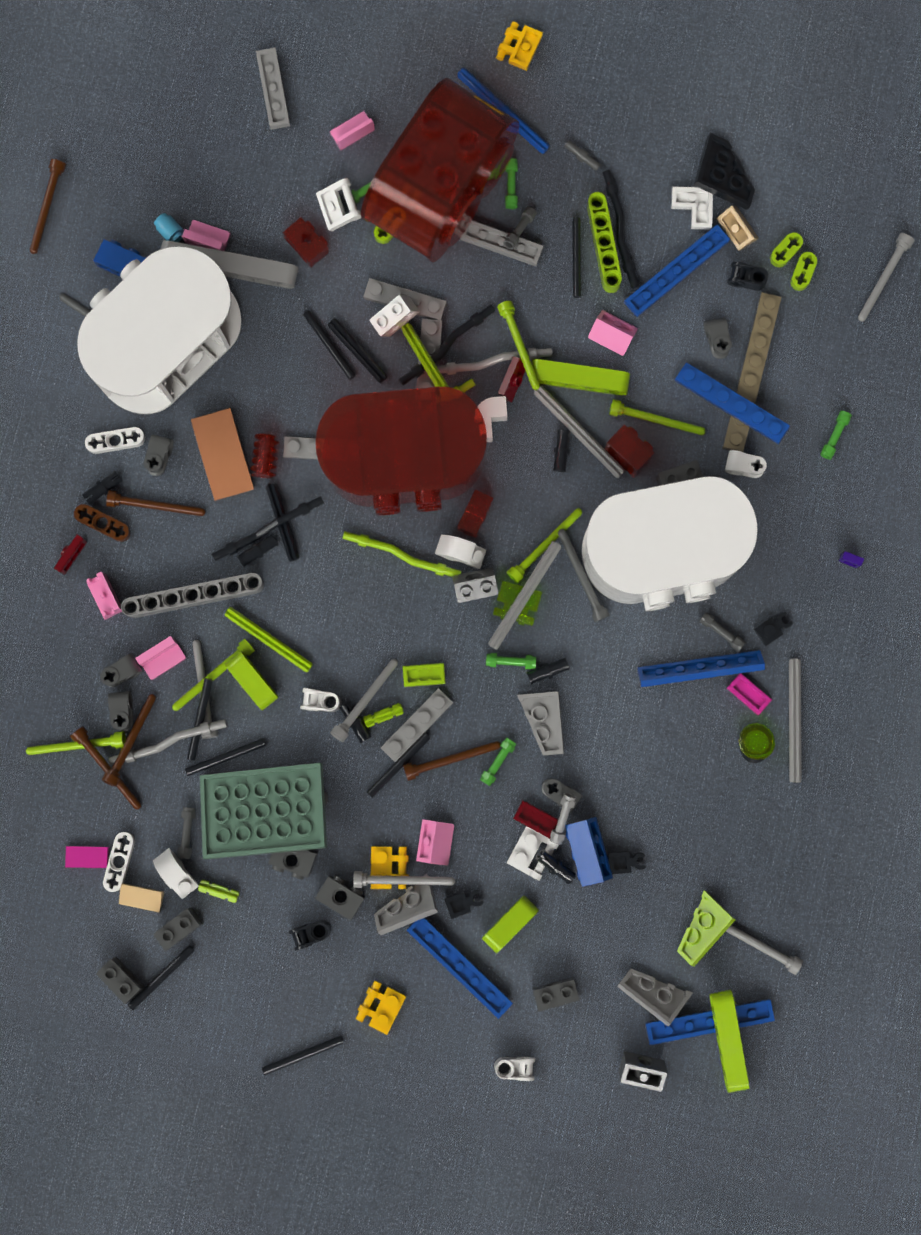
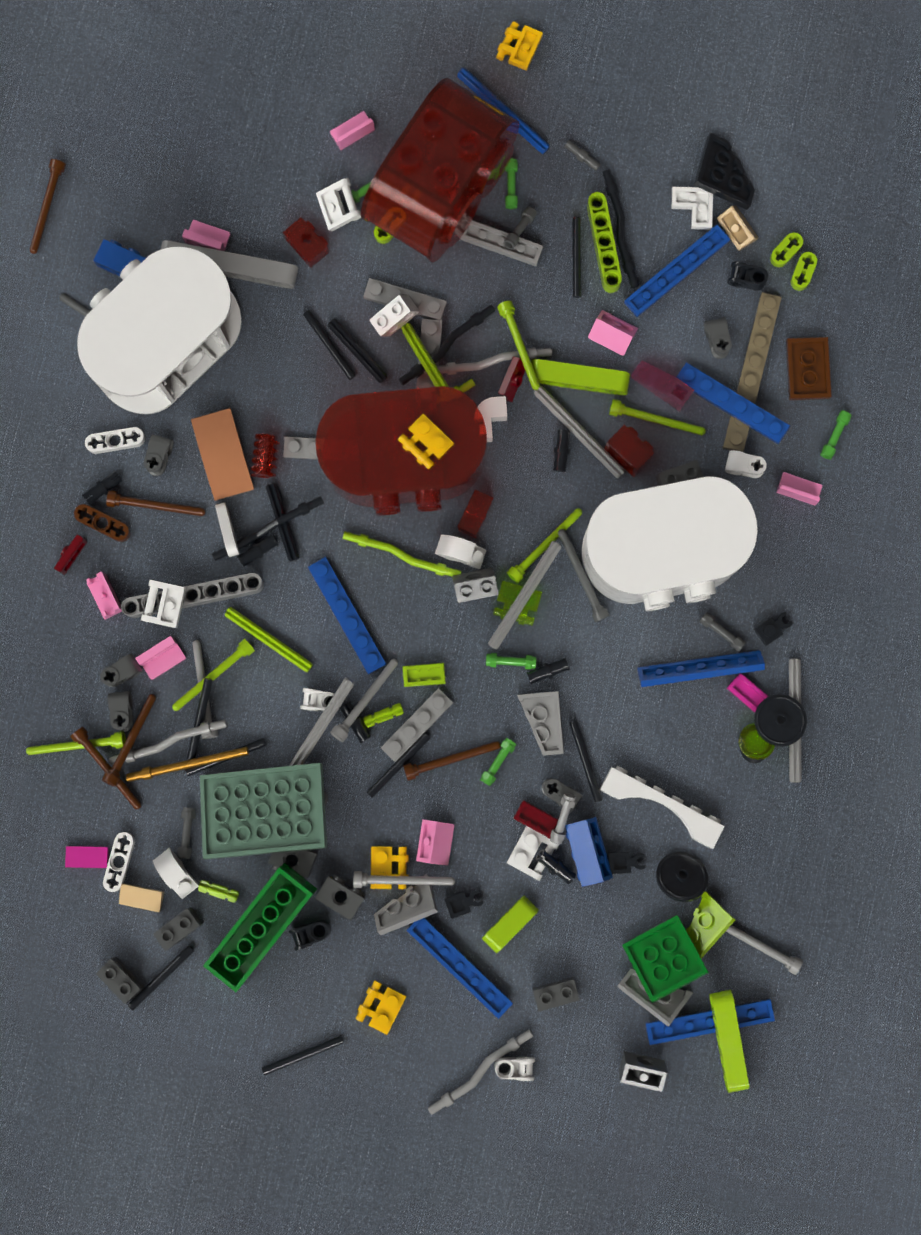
medium azure brick [154,213,184,242] -> none
lime beam [225,651,279,711] -> none
light grey plate [256,48,290,130] -> none
dark purple tile [838,551,864,568] -> none
light grey piece [858,233,915,322] -> none
none -> pearl gold bar [126,747,249,782]
none -> white plate [141,580,186,628]
none -> green brick [203,863,317,992]
none -> white beam [215,502,239,557]
none -> light grey axle [289,677,354,766]
none -> blue plate [308,557,387,675]
none -> yellow plate [398,414,454,469]
none -> light grey bar [428,1030,533,1115]
none -> black bar [569,721,602,802]
none -> white arch [599,766,725,849]
none -> green plate [622,915,709,1003]
none -> clear pink slope [630,360,694,412]
none -> black shield [656,852,708,902]
none -> black shield [754,694,807,747]
none -> bright pink panel [776,472,823,506]
none -> reddish brown plate [786,337,831,400]

